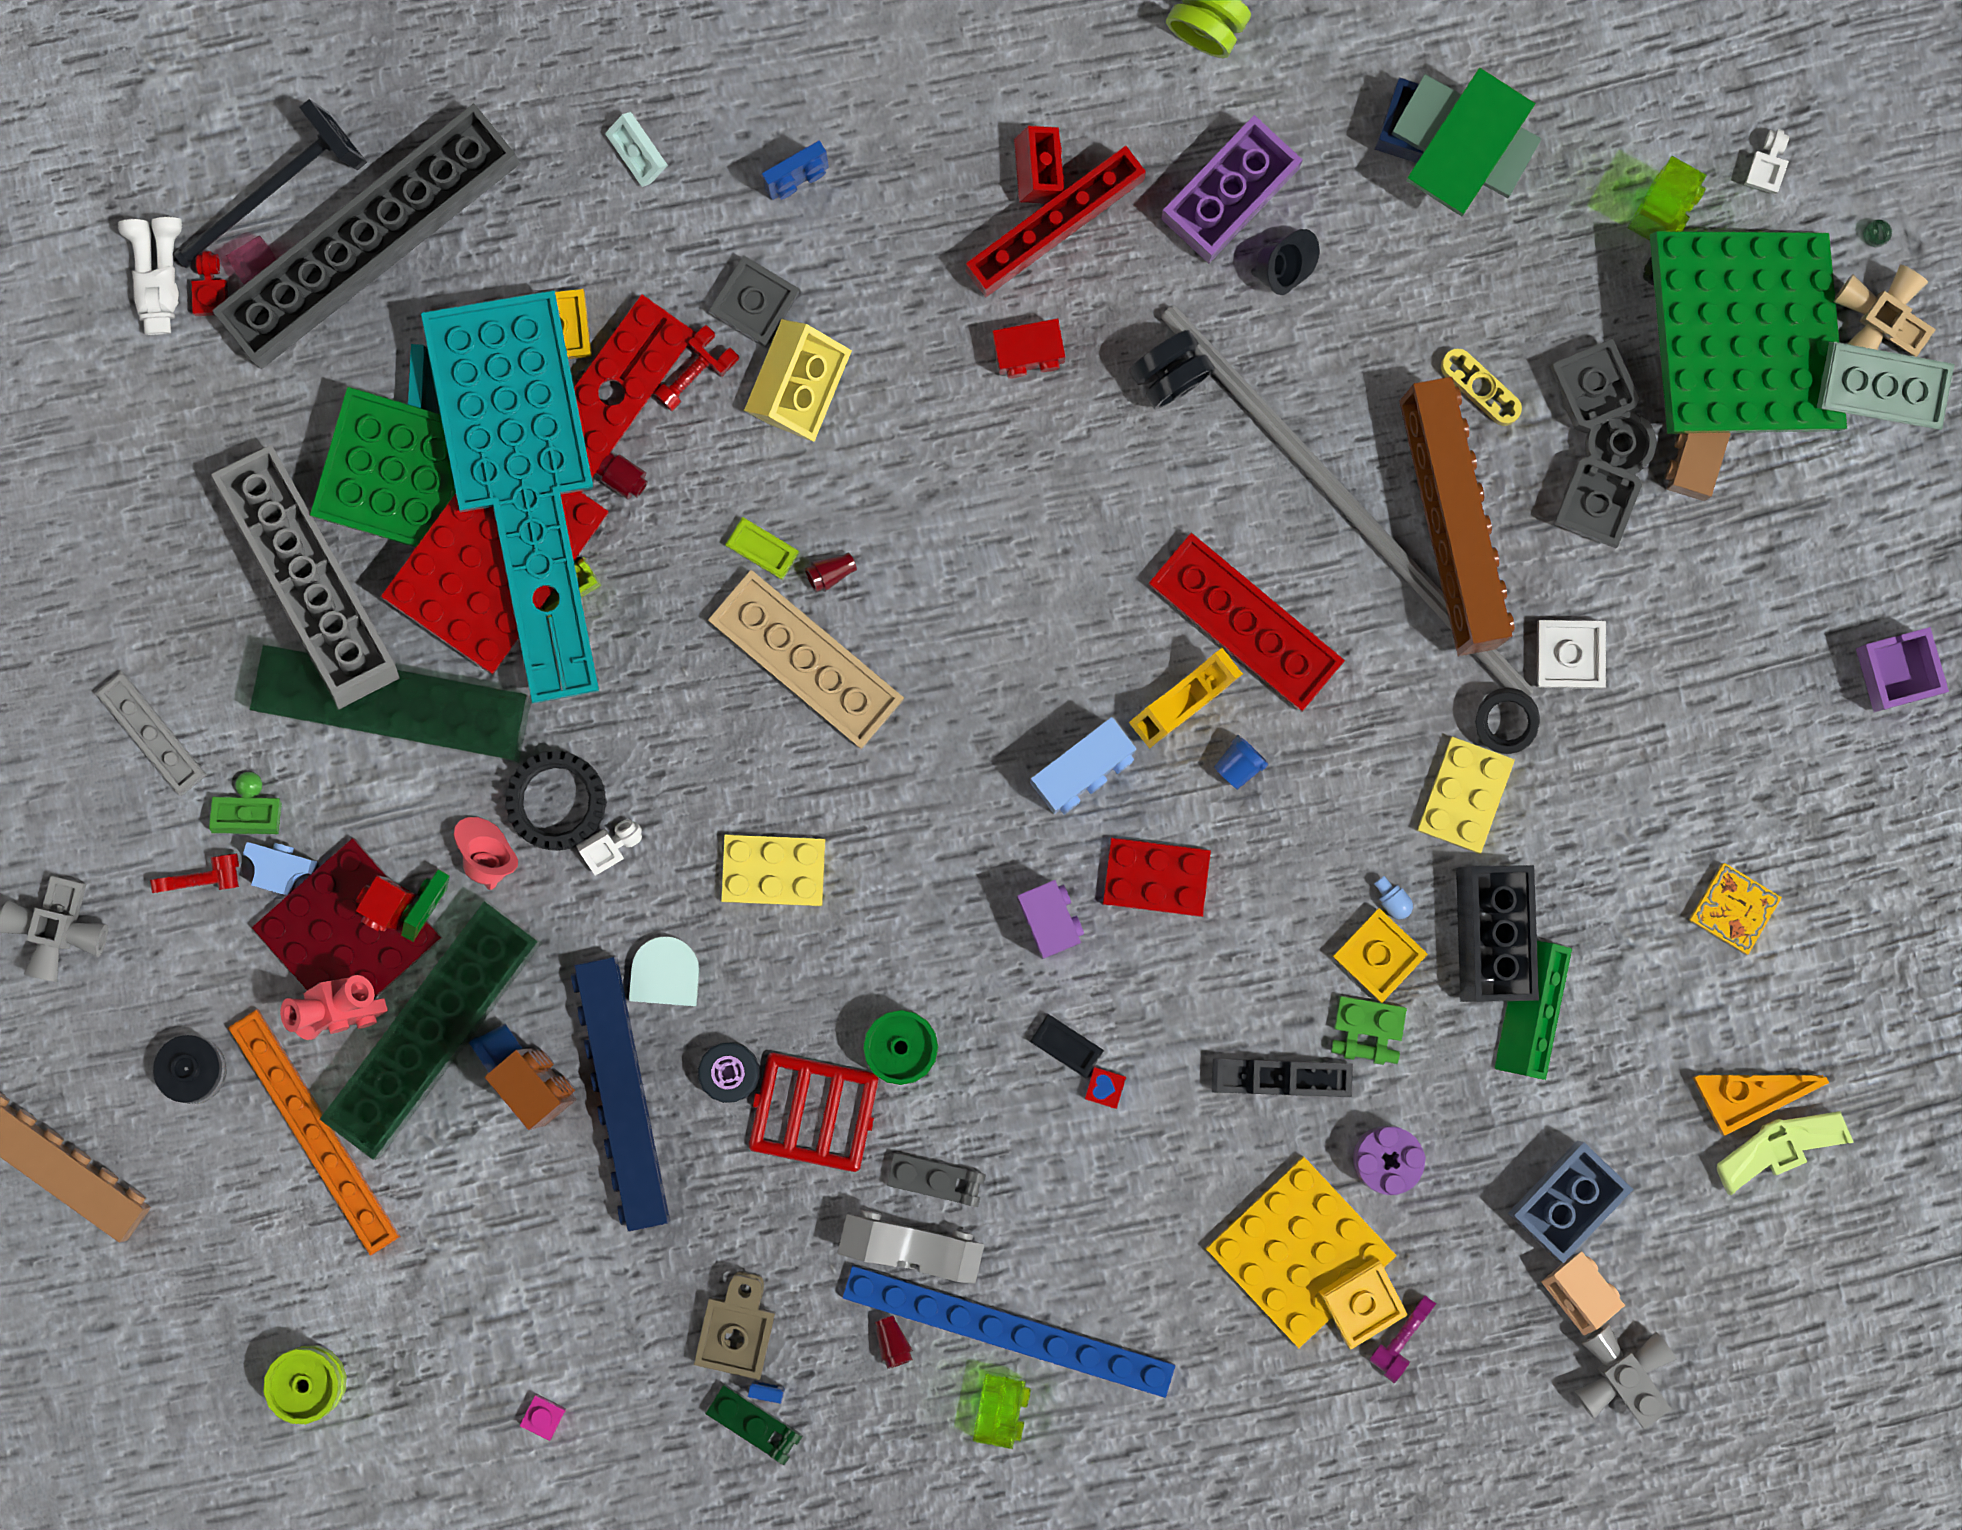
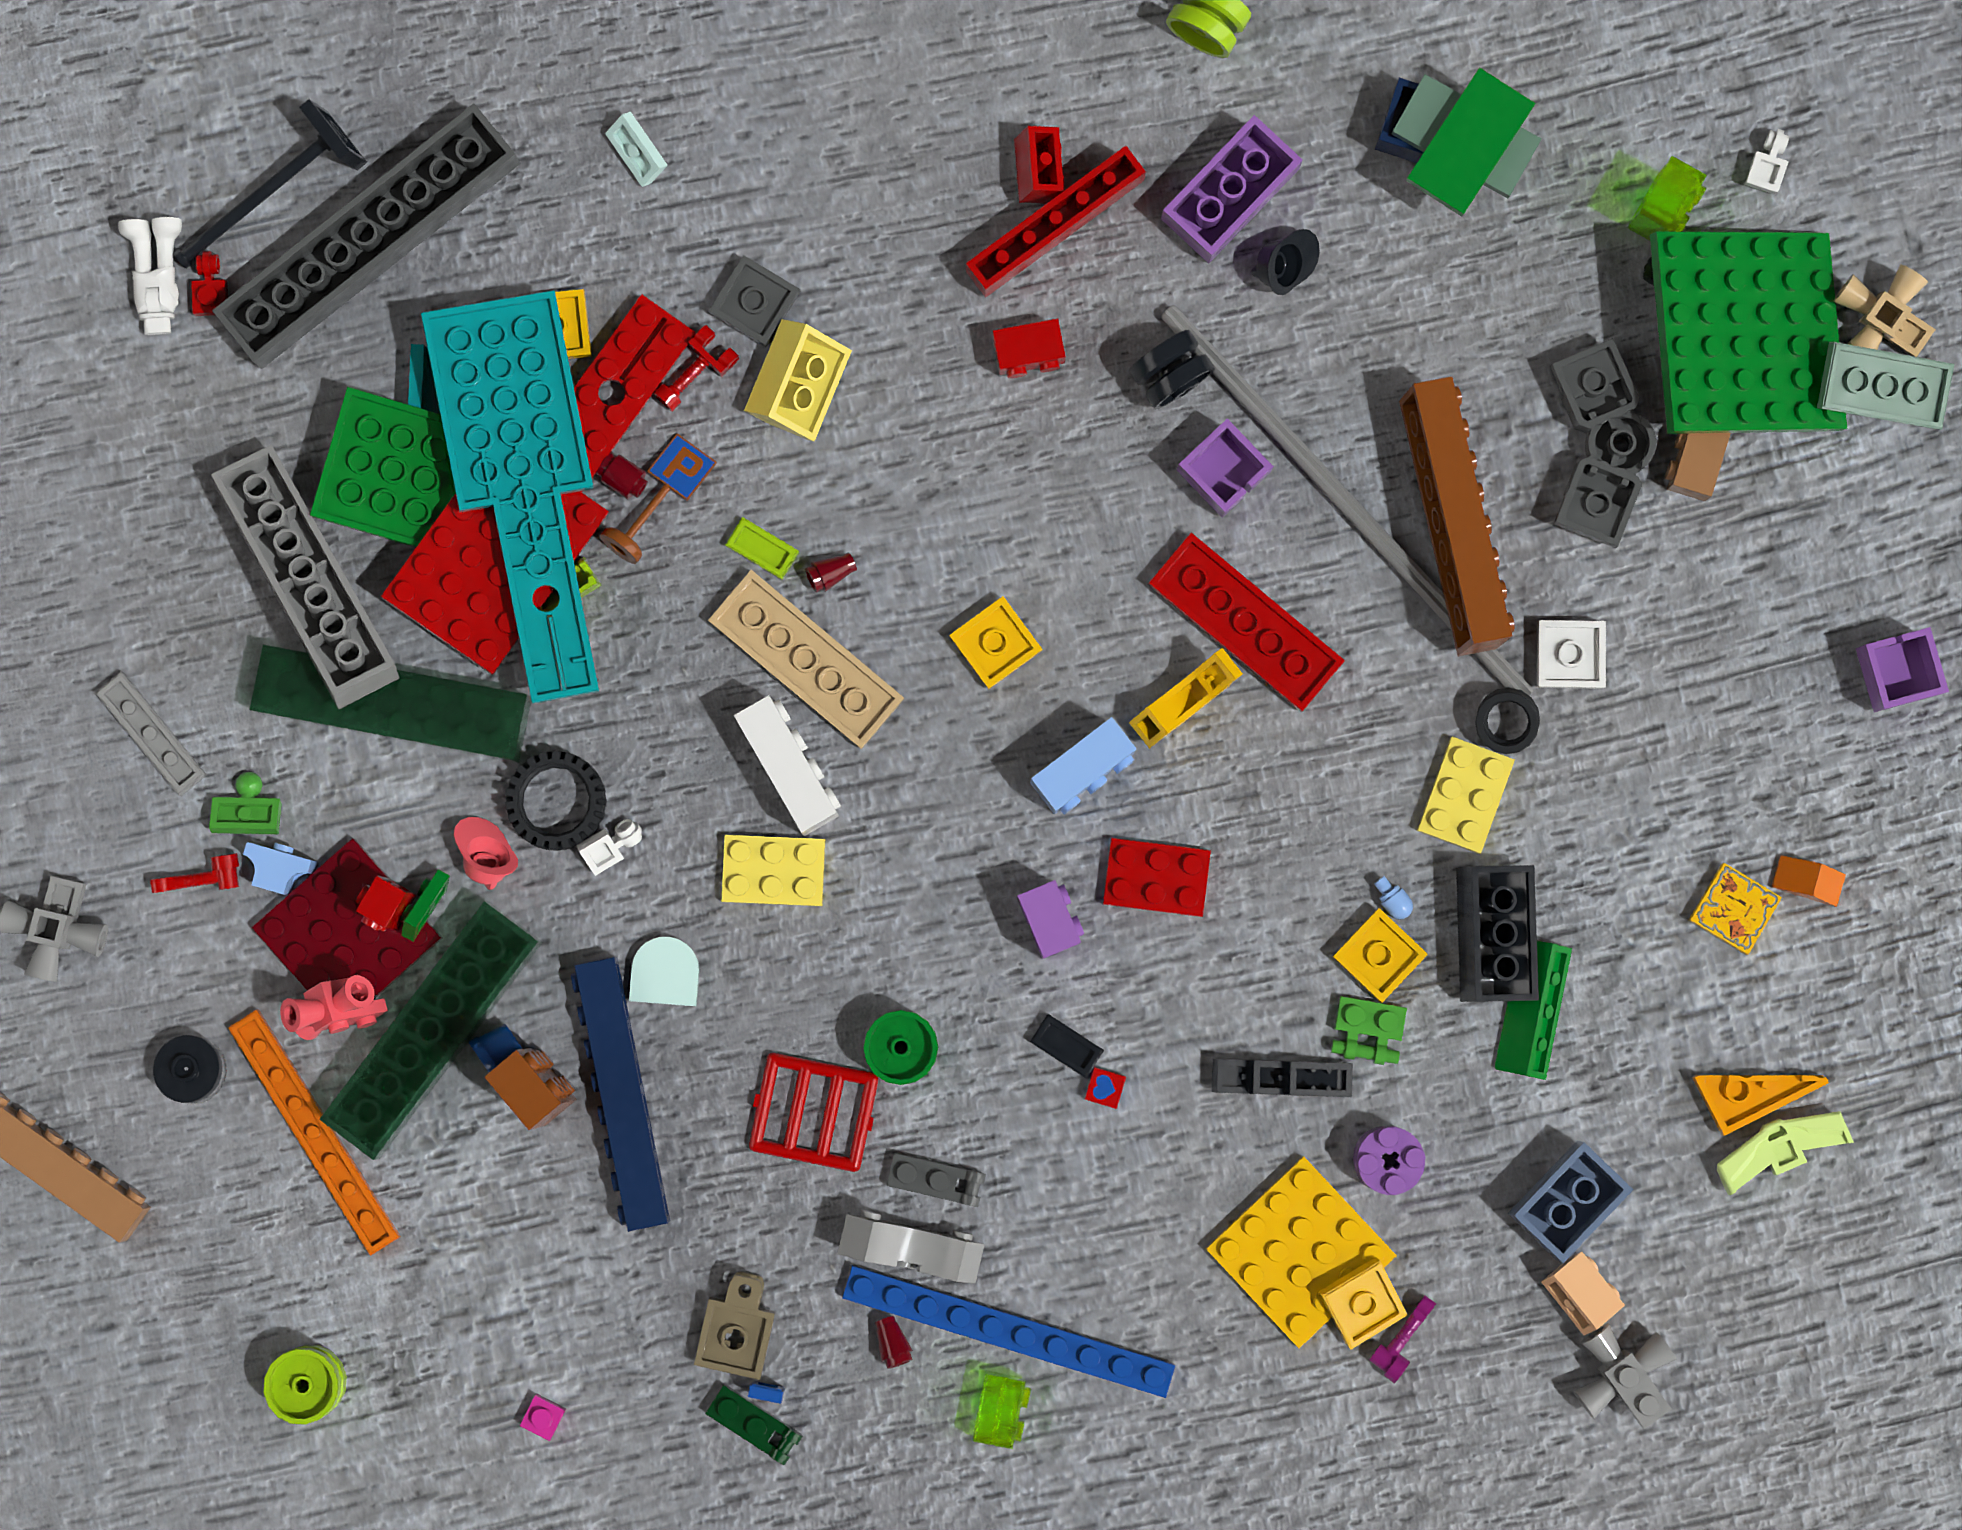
clear pink panel [226,236,277,285] -> none
black wheel [698,1042,760,1103] -> none
blue plate [762,140,829,200] -> none
blue piece [1214,735,1269,790] -> none
light yellow beam [1441,349,1522,426] -> none
clear green hinge [1863,219,1892,248] -> none
none -> dark orange piece [600,434,717,564]
none -> white brick [734,695,841,836]
none -> yellow plate [949,596,1043,690]
none -> medium lavender piece [1177,418,1274,518]
none -> orange slope [1771,855,1846,907]

